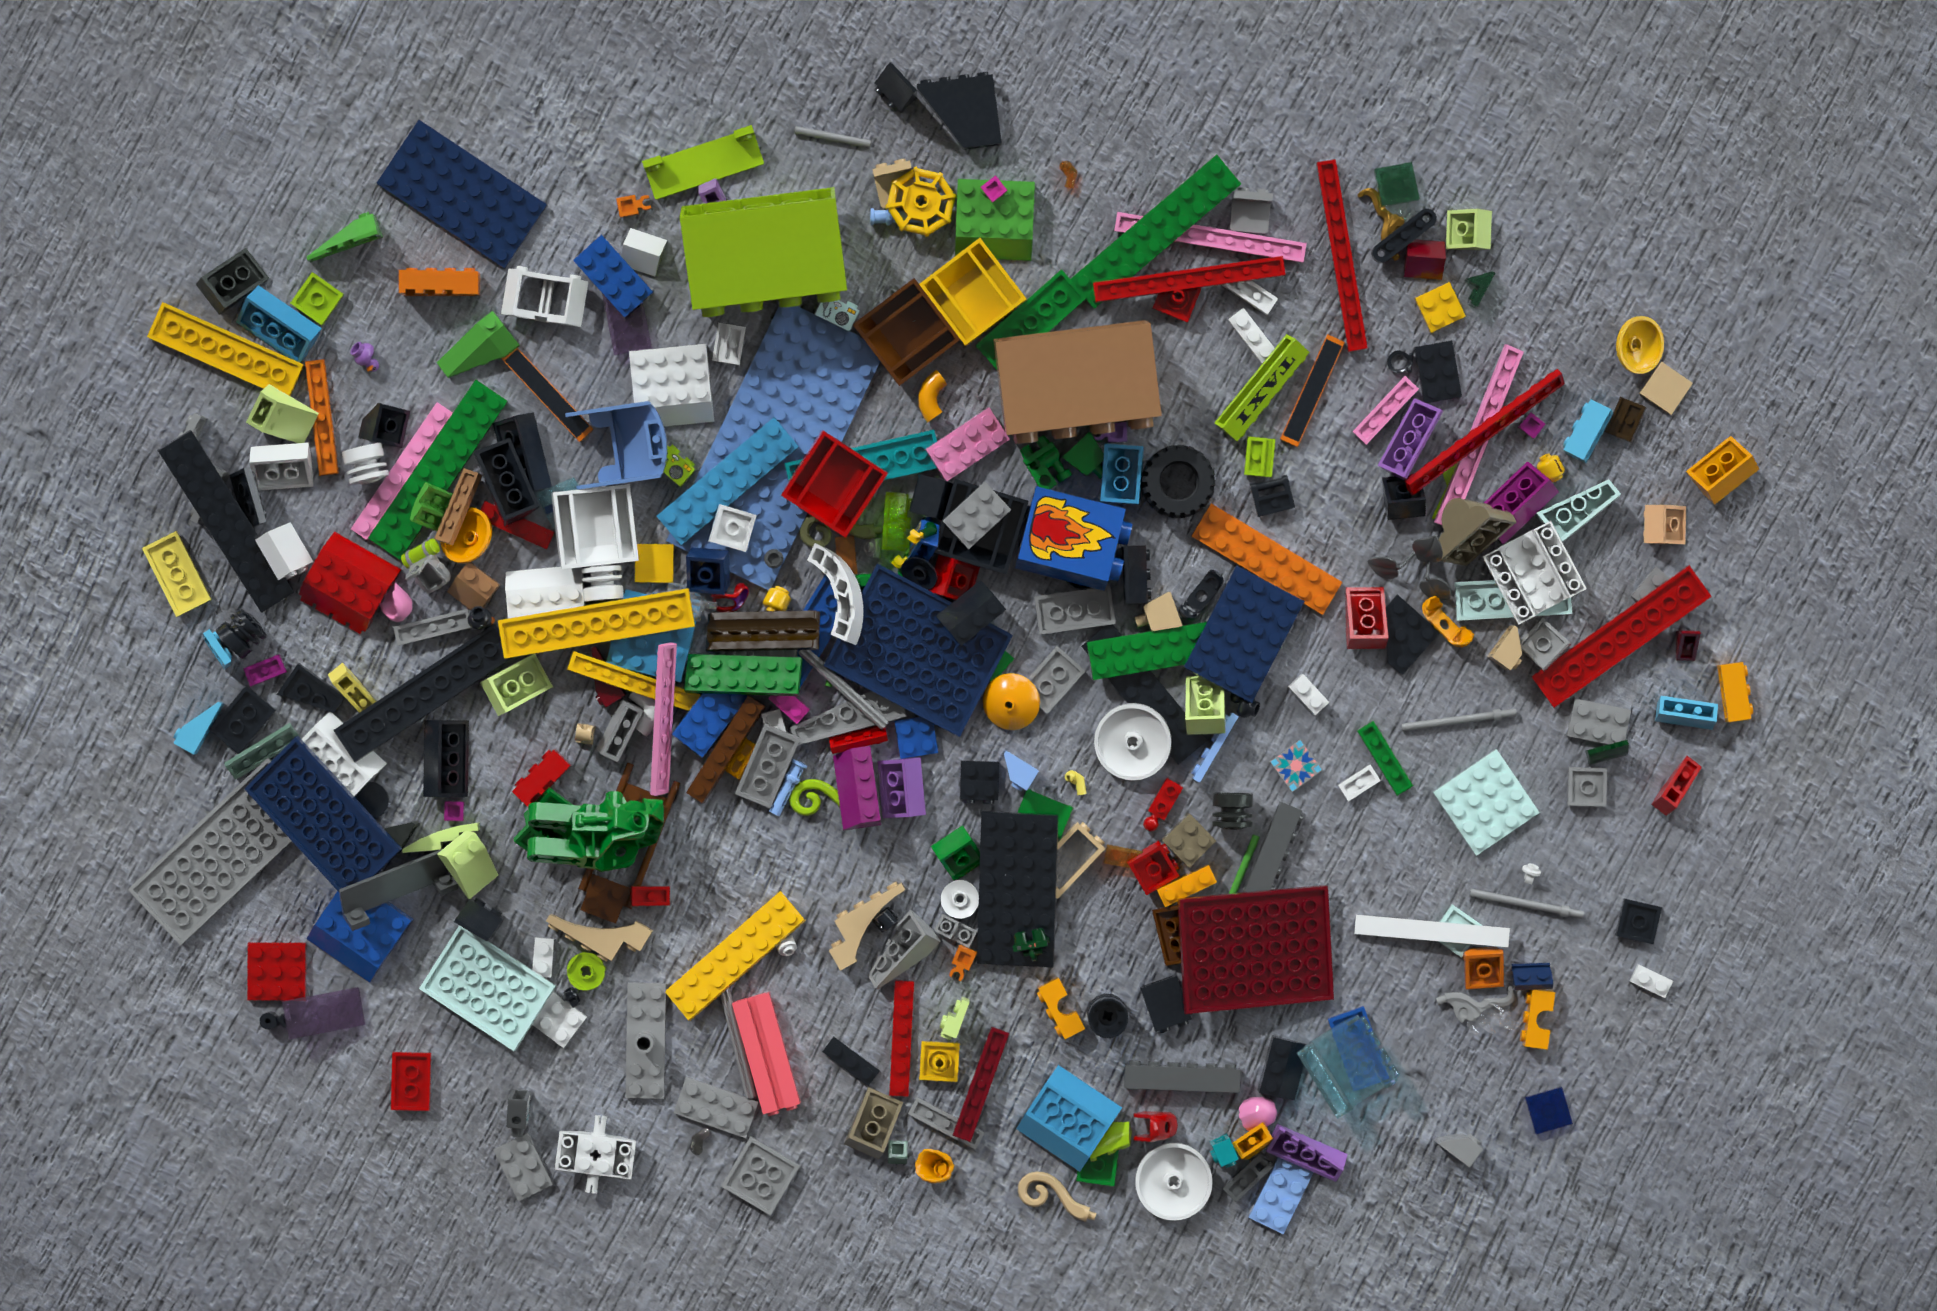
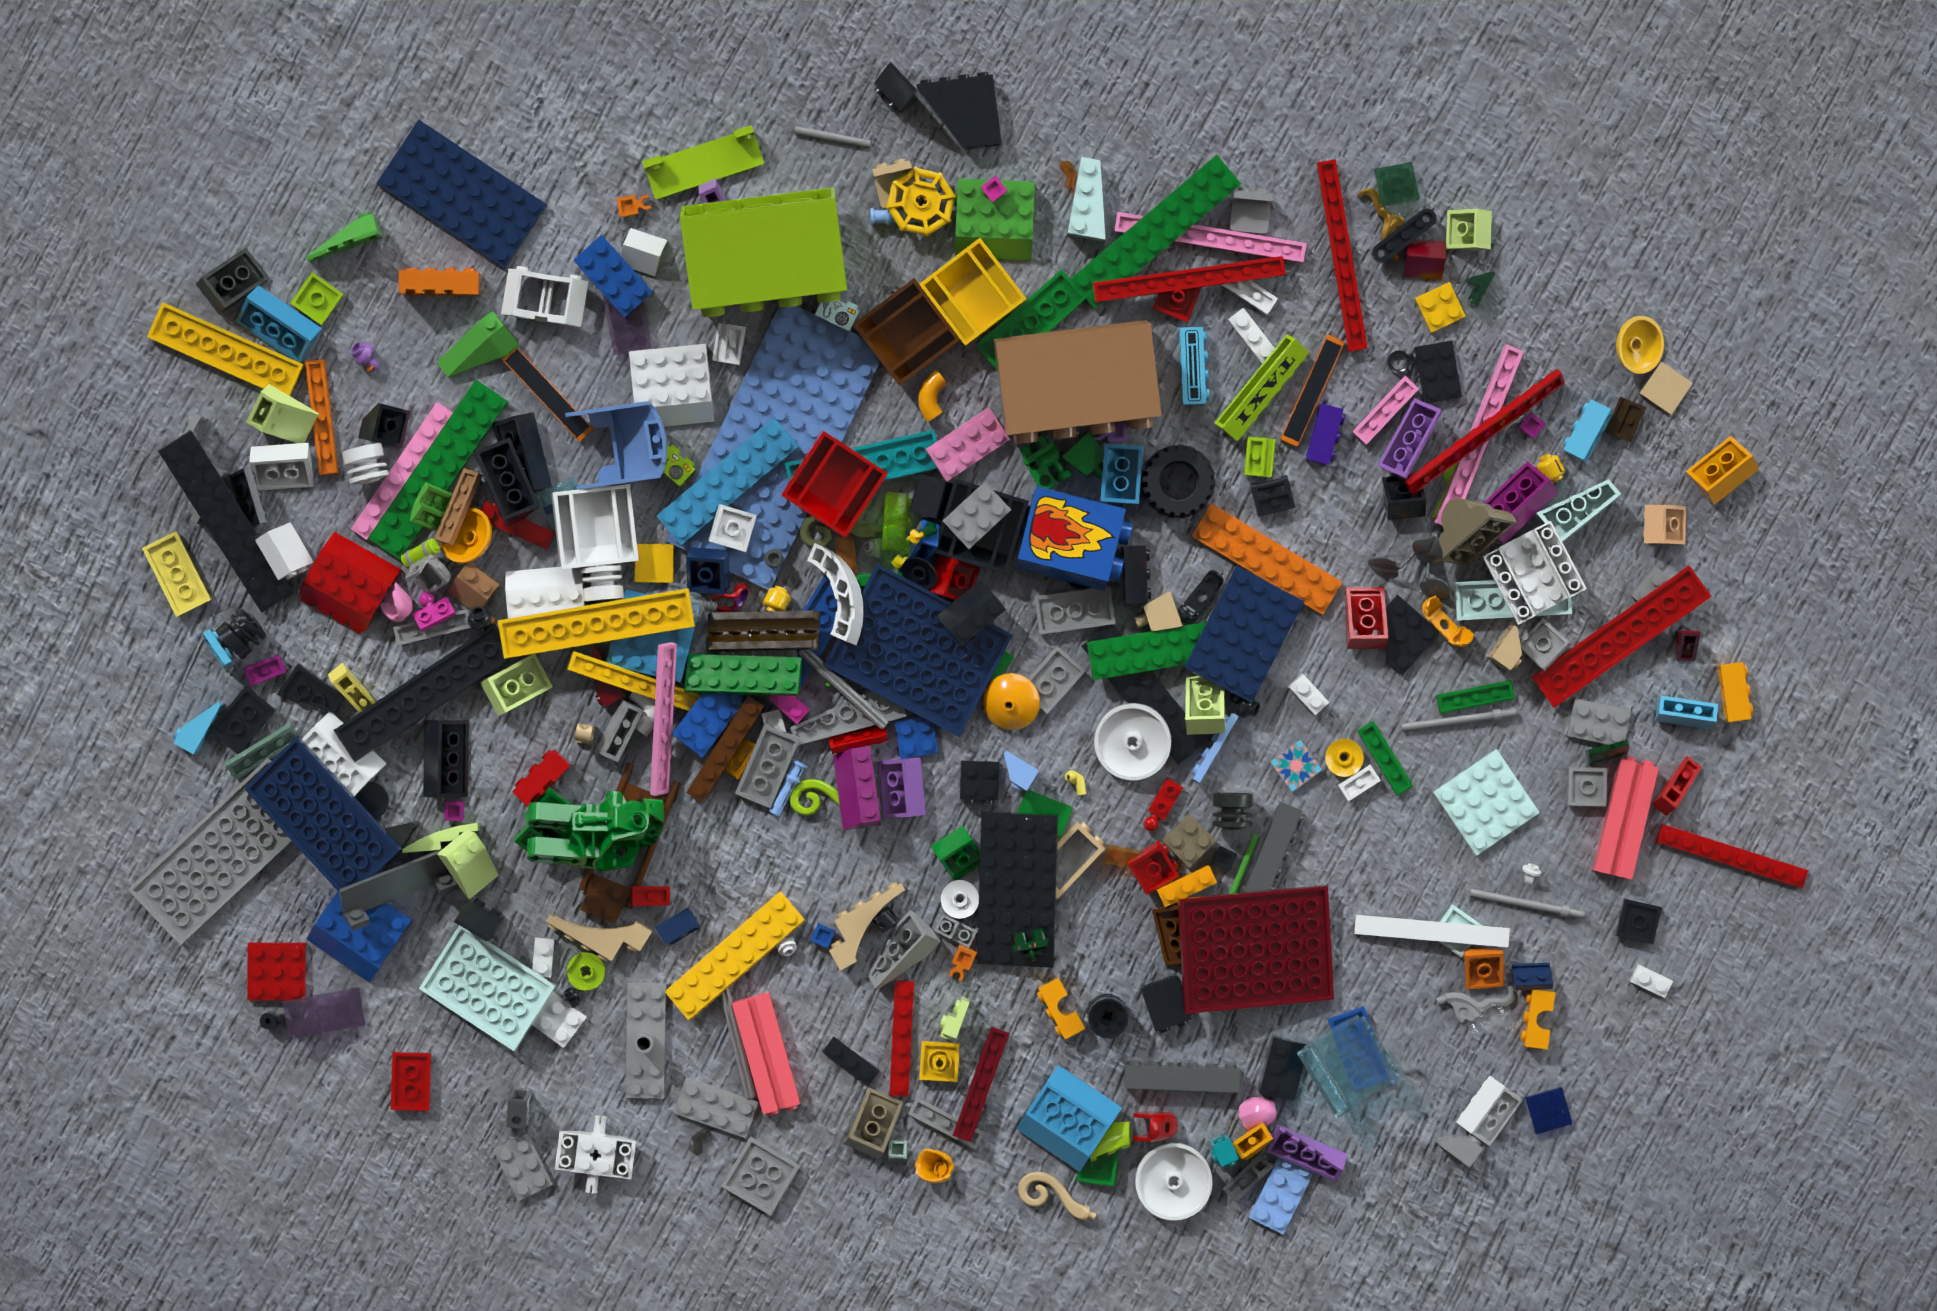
none -> dark pink plate [413,592,456,632]
none -> dark blue hinge [655,908,701,947]
none -> blue plate [810,923,836,948]
none -> light aqua wedge [1067,157,1106,242]
none -> medium azure brick [1179,327,1209,406]
none -> black plate [1212,846,1237,871]
none -> dark purple brick [1305,403,1346,466]
none -> yellow dish [1325,738,1364,777]
none -> green tile [1436,680,1515,714]
none -> white slope [1457,1076,1523,1146]
none -> coral brick [1592,756,1659,880]
none -> red plate [1656,824,1809,888]

